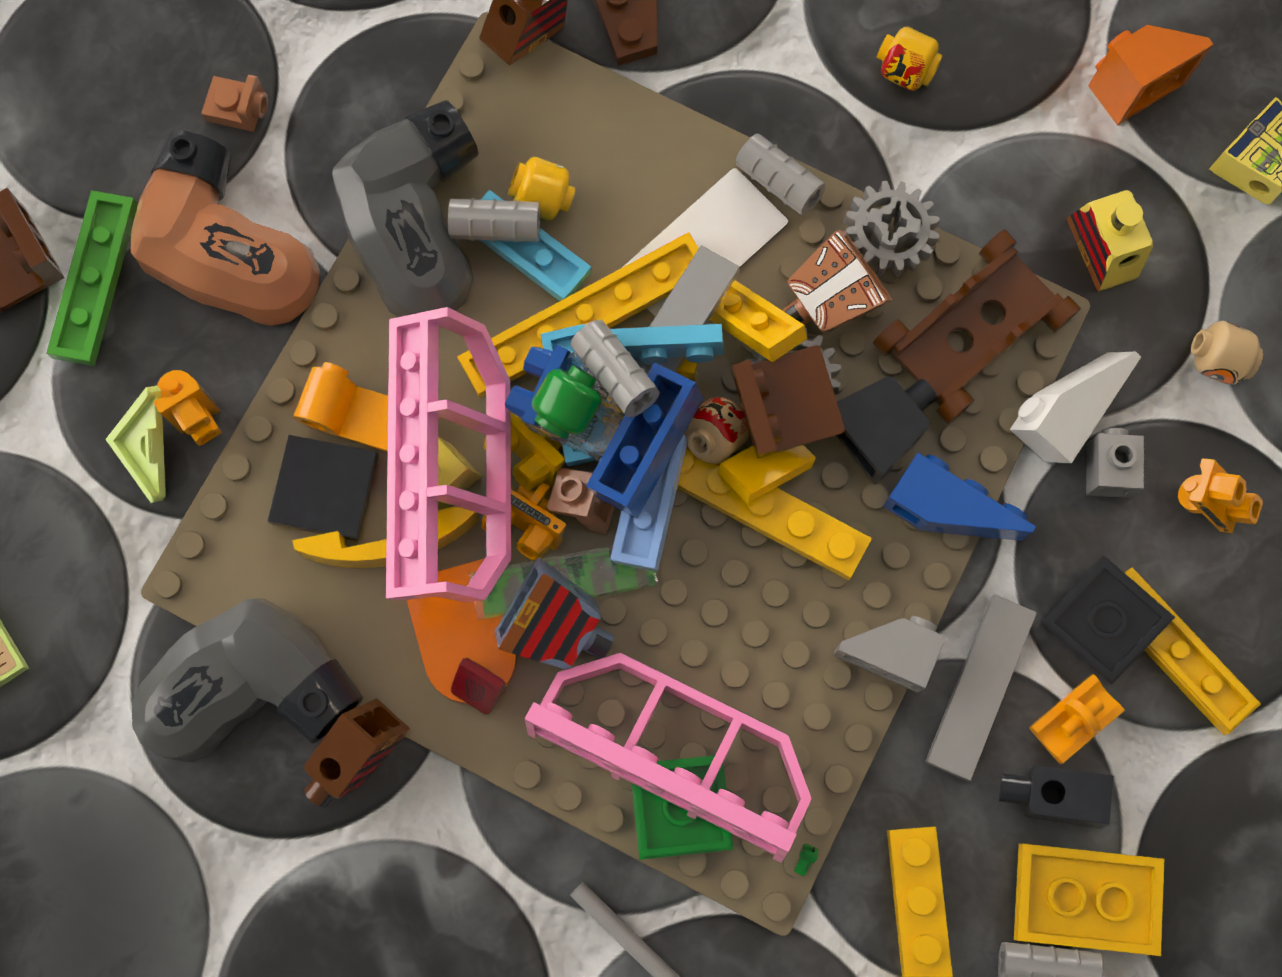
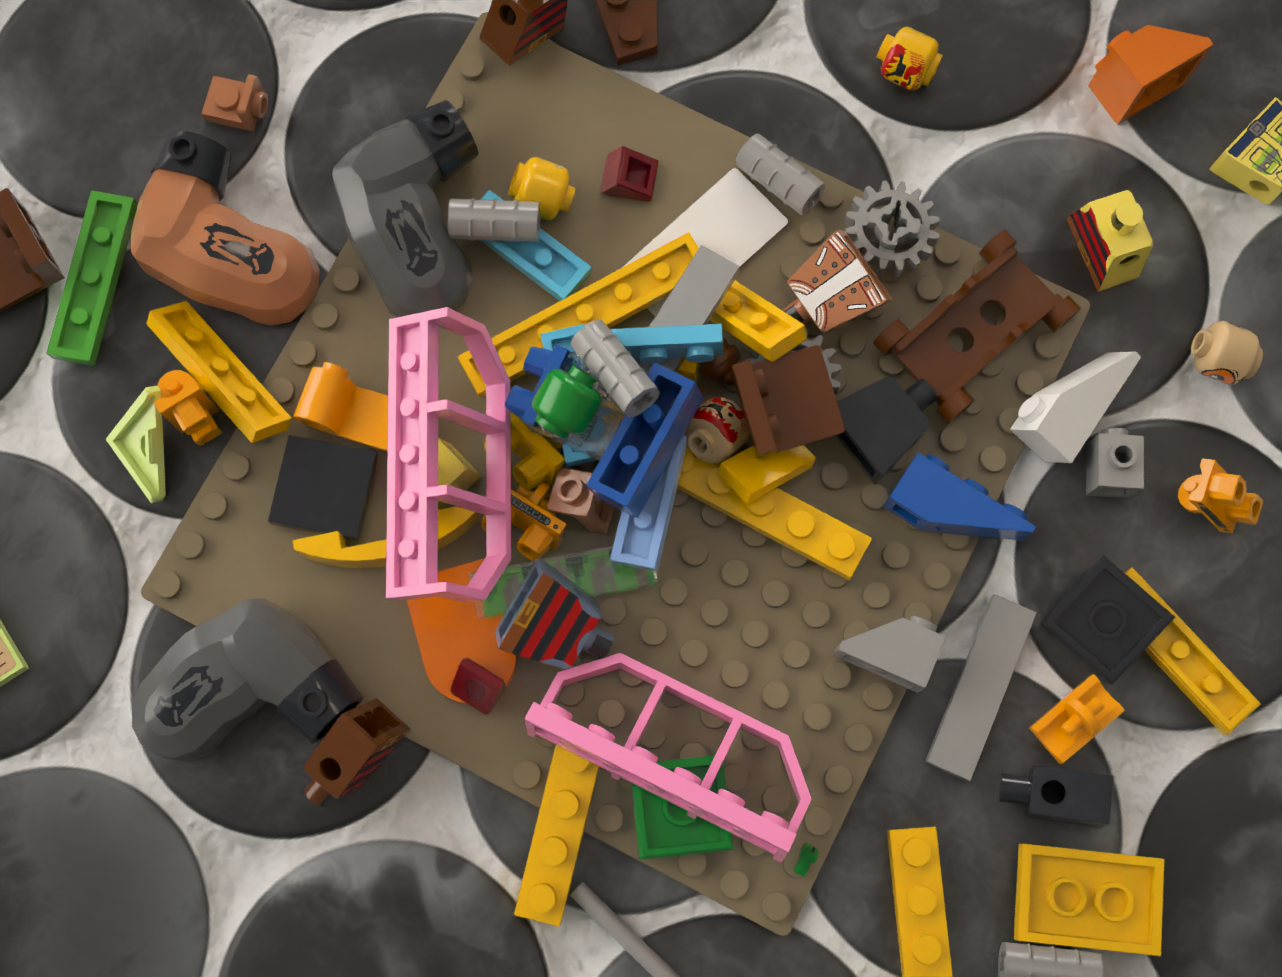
none -> yellow plate [146,301,292,443]
none -> yellow plate [514,745,600,927]
none -> dark red slope [601,146,659,202]
none -> reddish brown plate [698,337,740,385]

